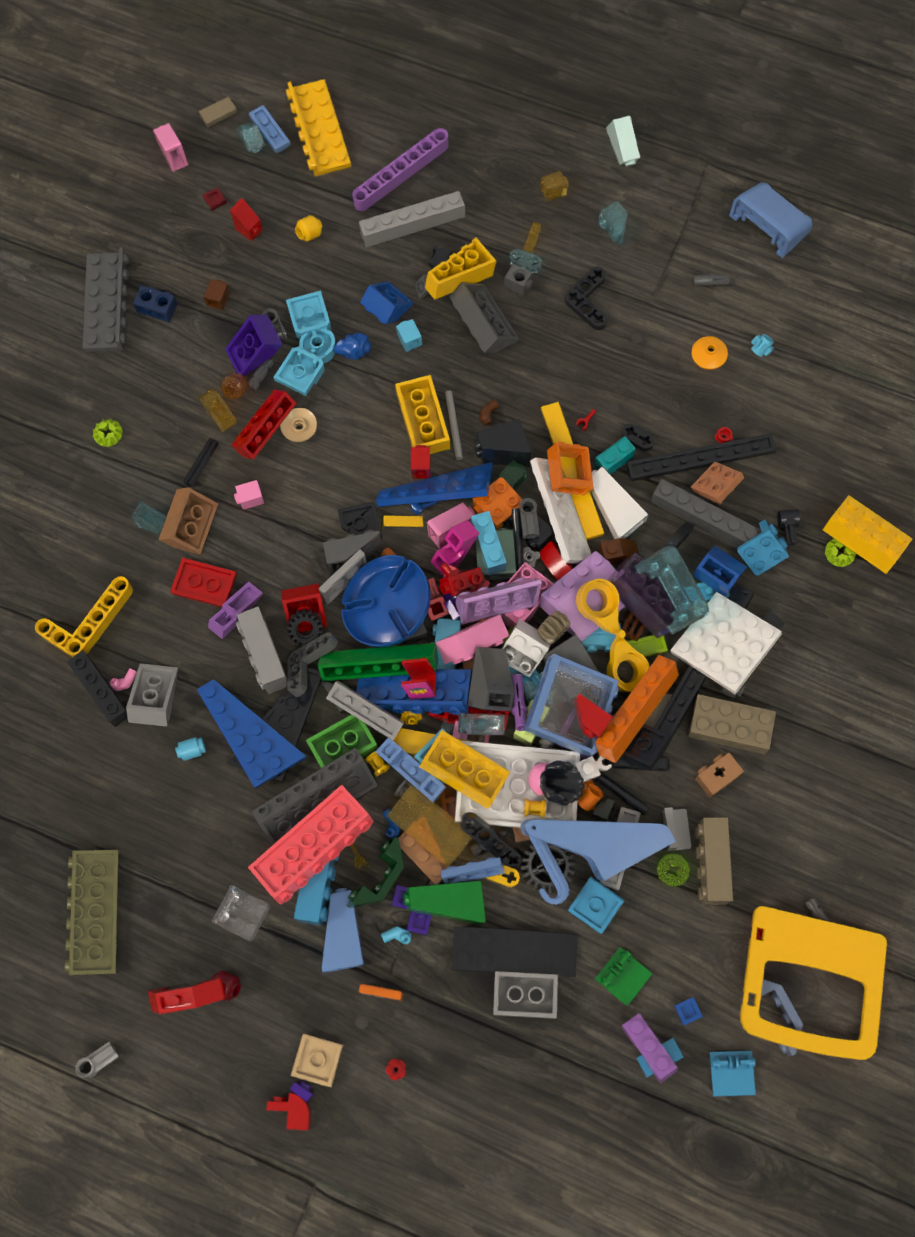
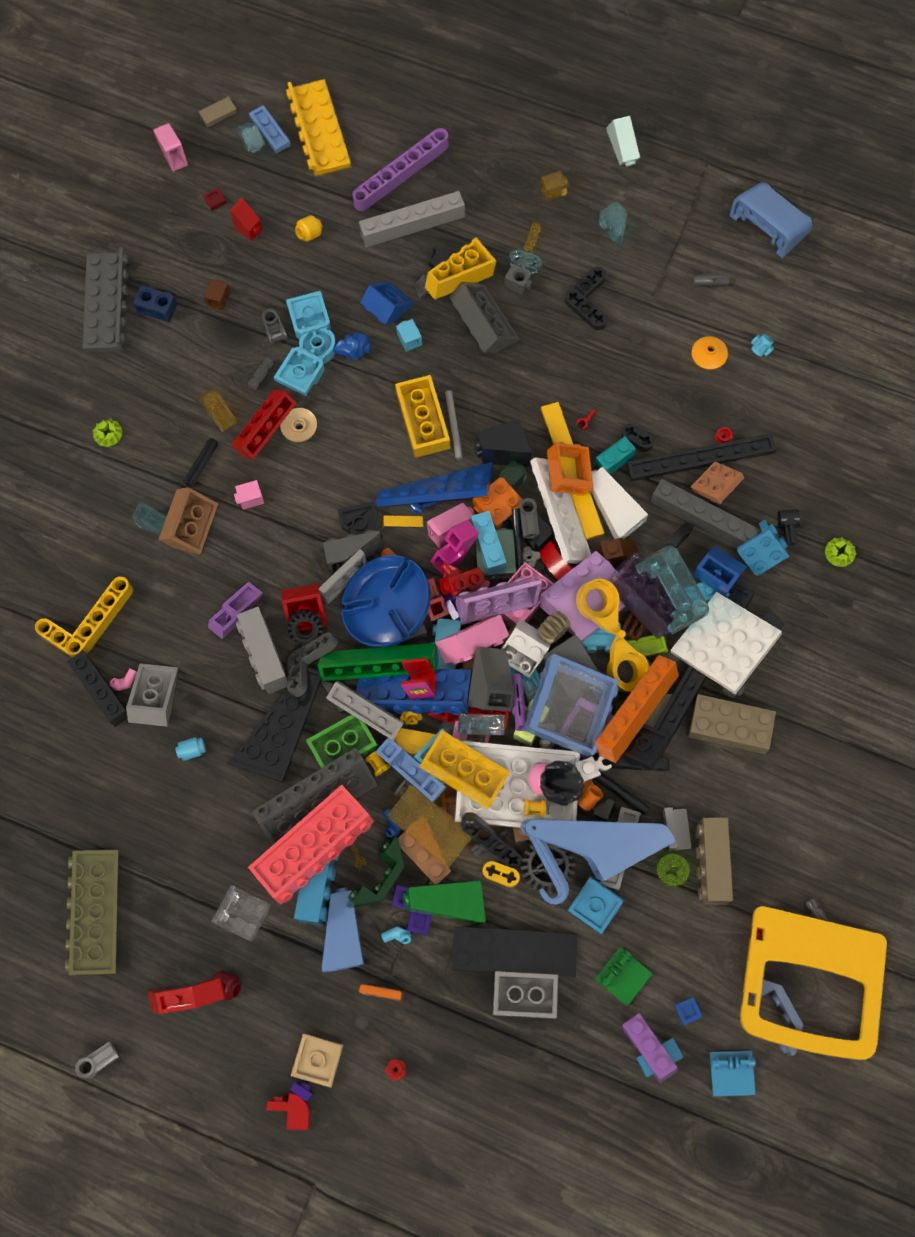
red plate [170,558,237,608] -> none
blue wing [197,679,307,789] -> none
clear orange head [221,373,248,399] -> none
dark purple slope [225,315,282,378] -> none
red slope [411,445,431,479] -> none
medium blue plate [441,857,505,884] -> none
reddish brown arm [479,400,499,425] -> none
red slope [574,693,612,739] -> none
medium nougat brick [695,753,744,798] -> none
yellow brick [823,495,912,574] -> none

